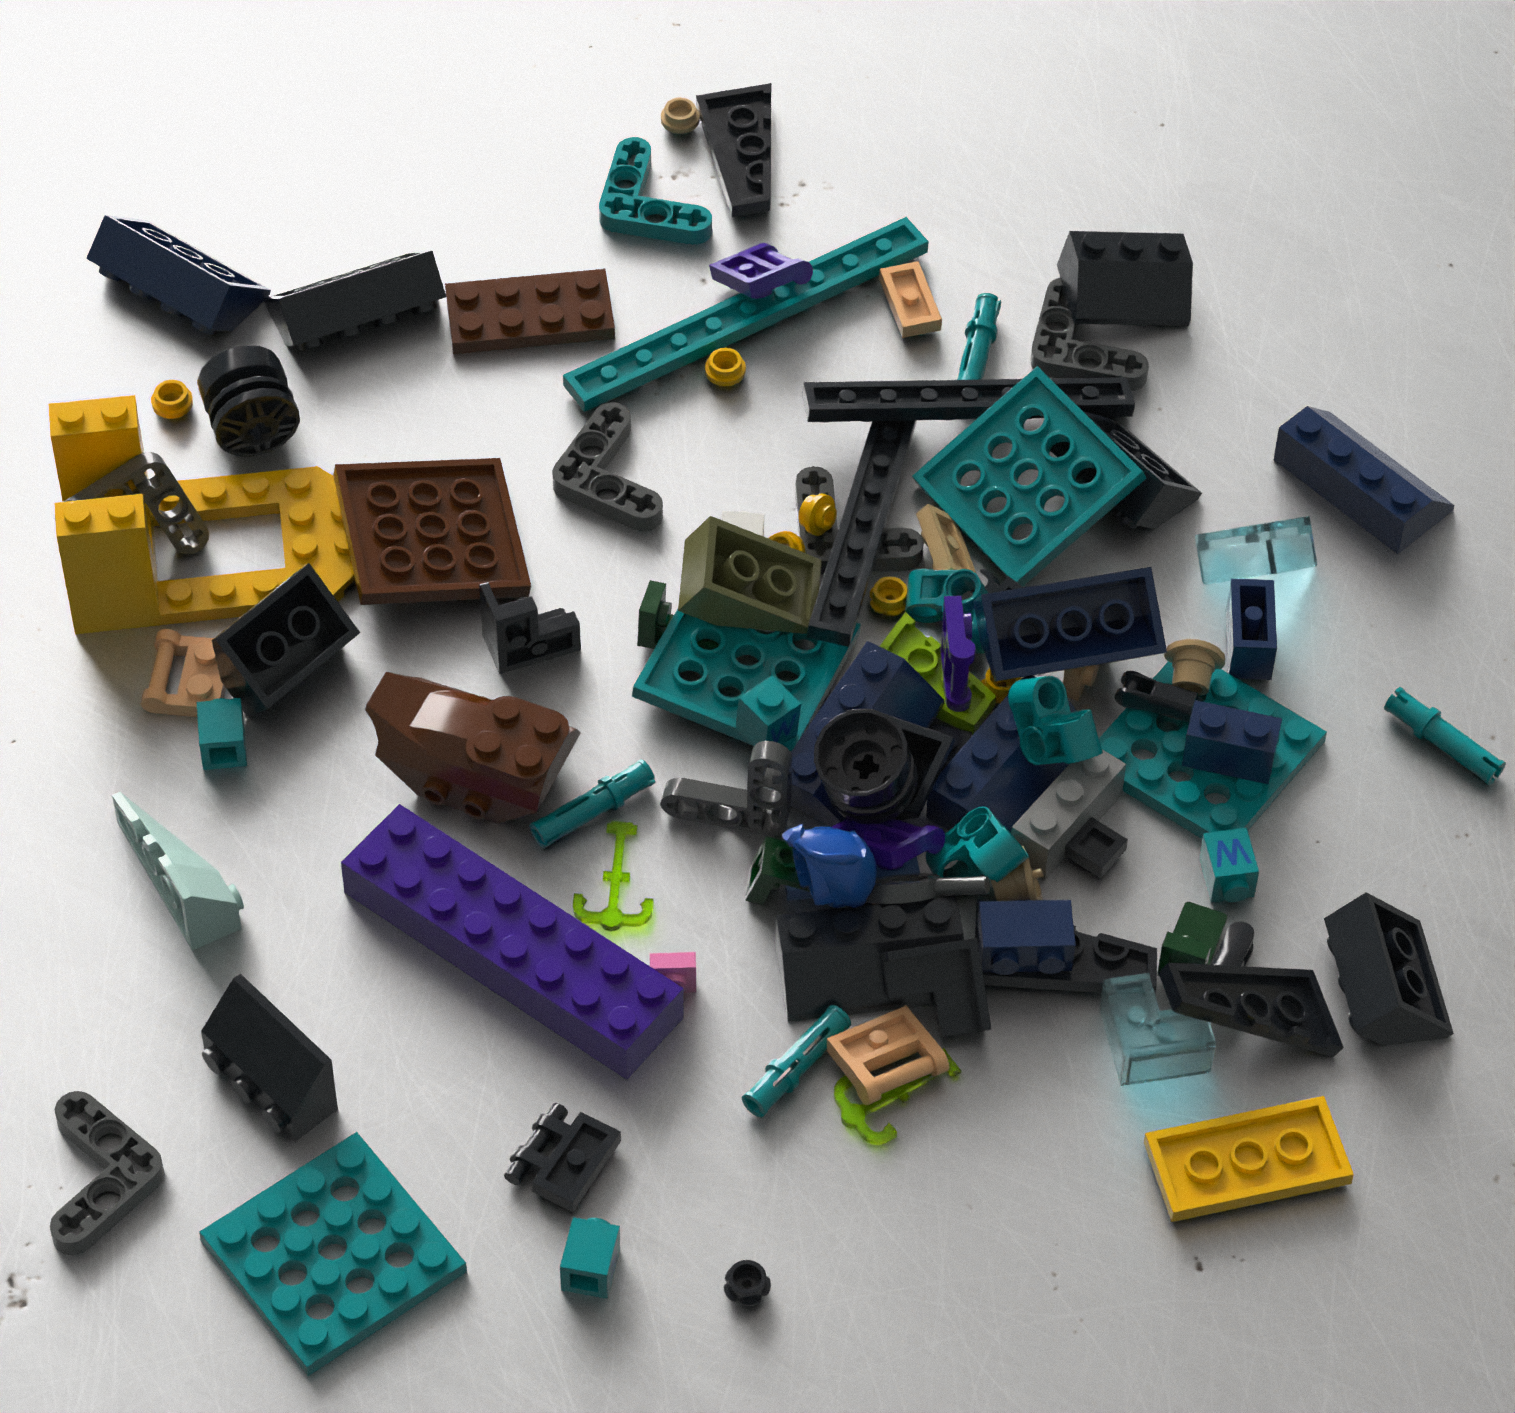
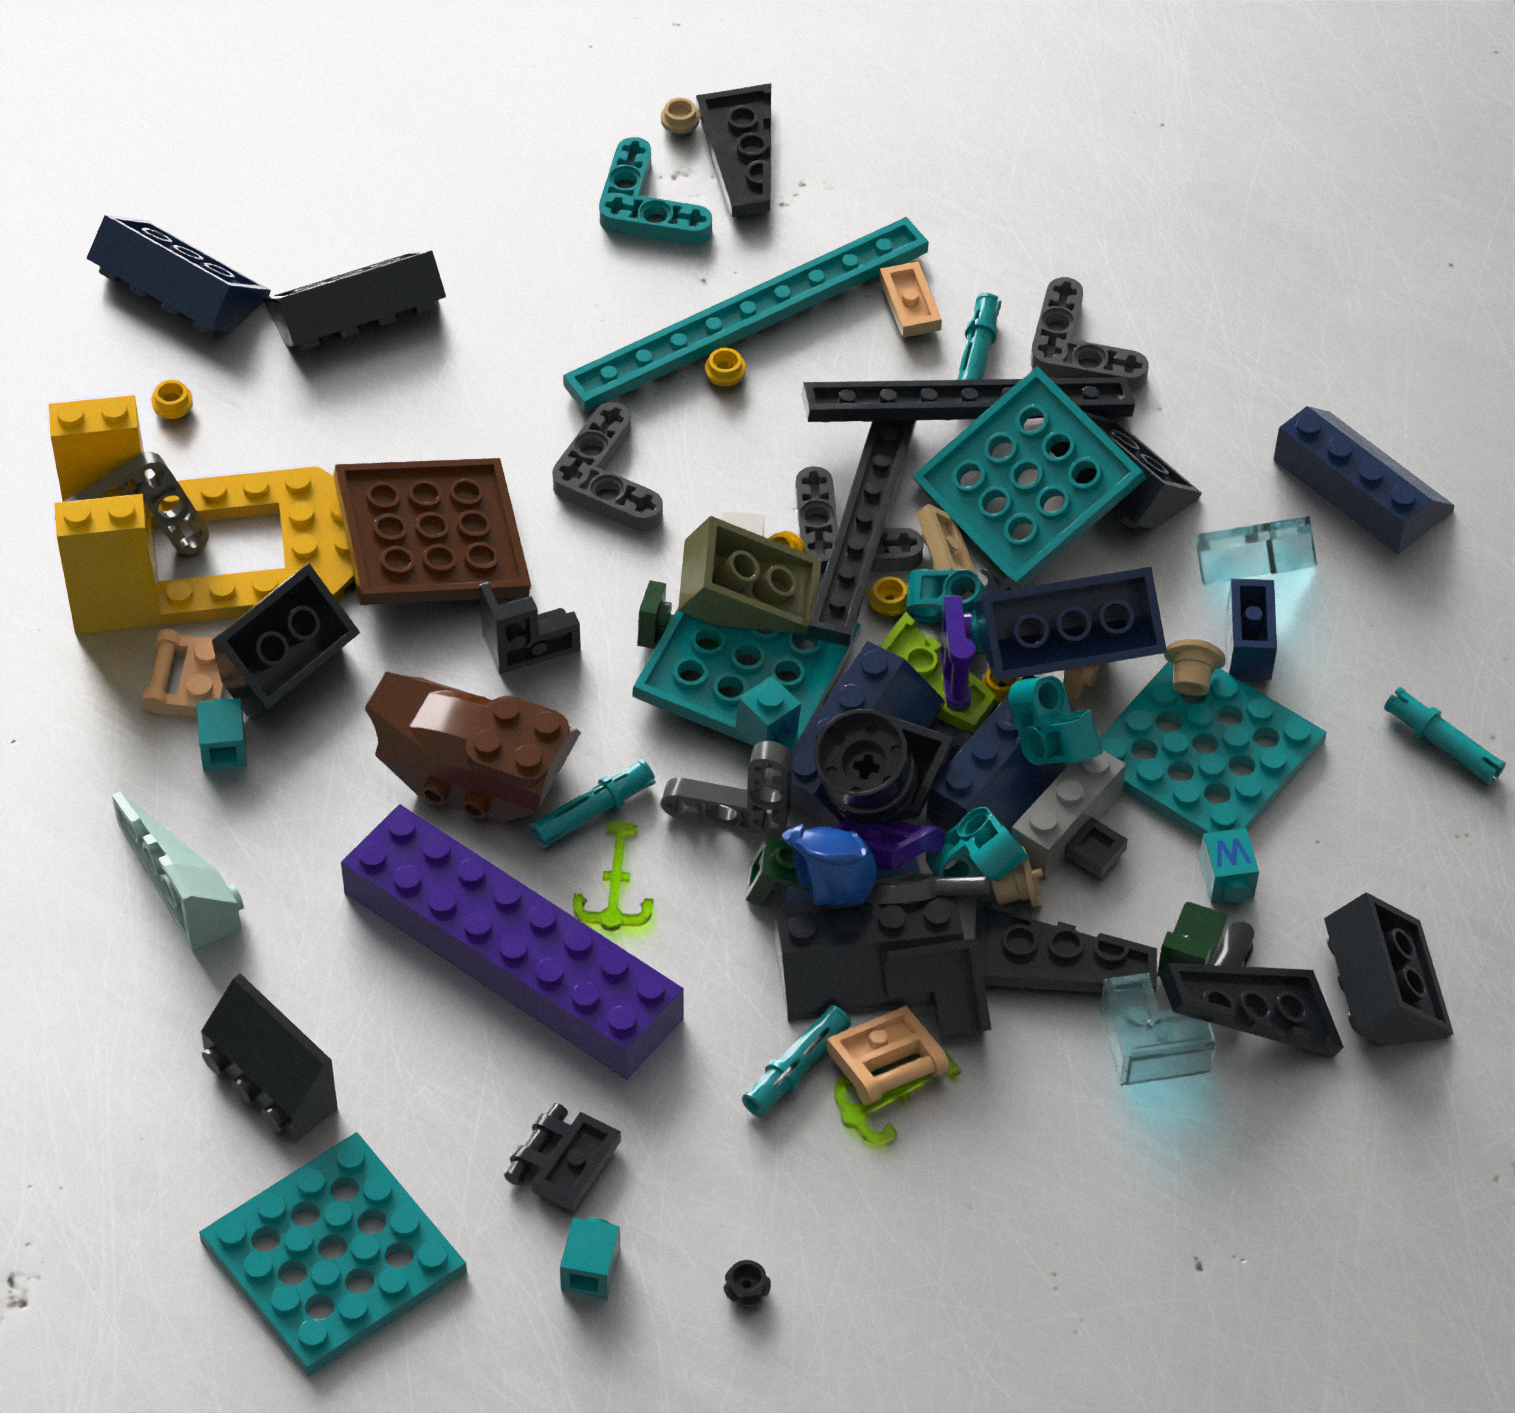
dark grey beam [50,1091,164,1255] -> none
black wheel [197,345,300,456] -> none
reddish brown plate [445,268,615,354] -> none
bright pink plate [650,952,696,993] -> none
dark purple plate [709,243,813,299] -> none
yellow plate [798,493,837,536] -> none
dark blue brick [977,900,1075,975] -> none
black slope [1057,231,1193,326] -> none
black bar [1114,671,1198,723] -> none
yellow plate [1144,1096,1354,1222] -> none
dark blue brick [1182,700,1282,785] -> none

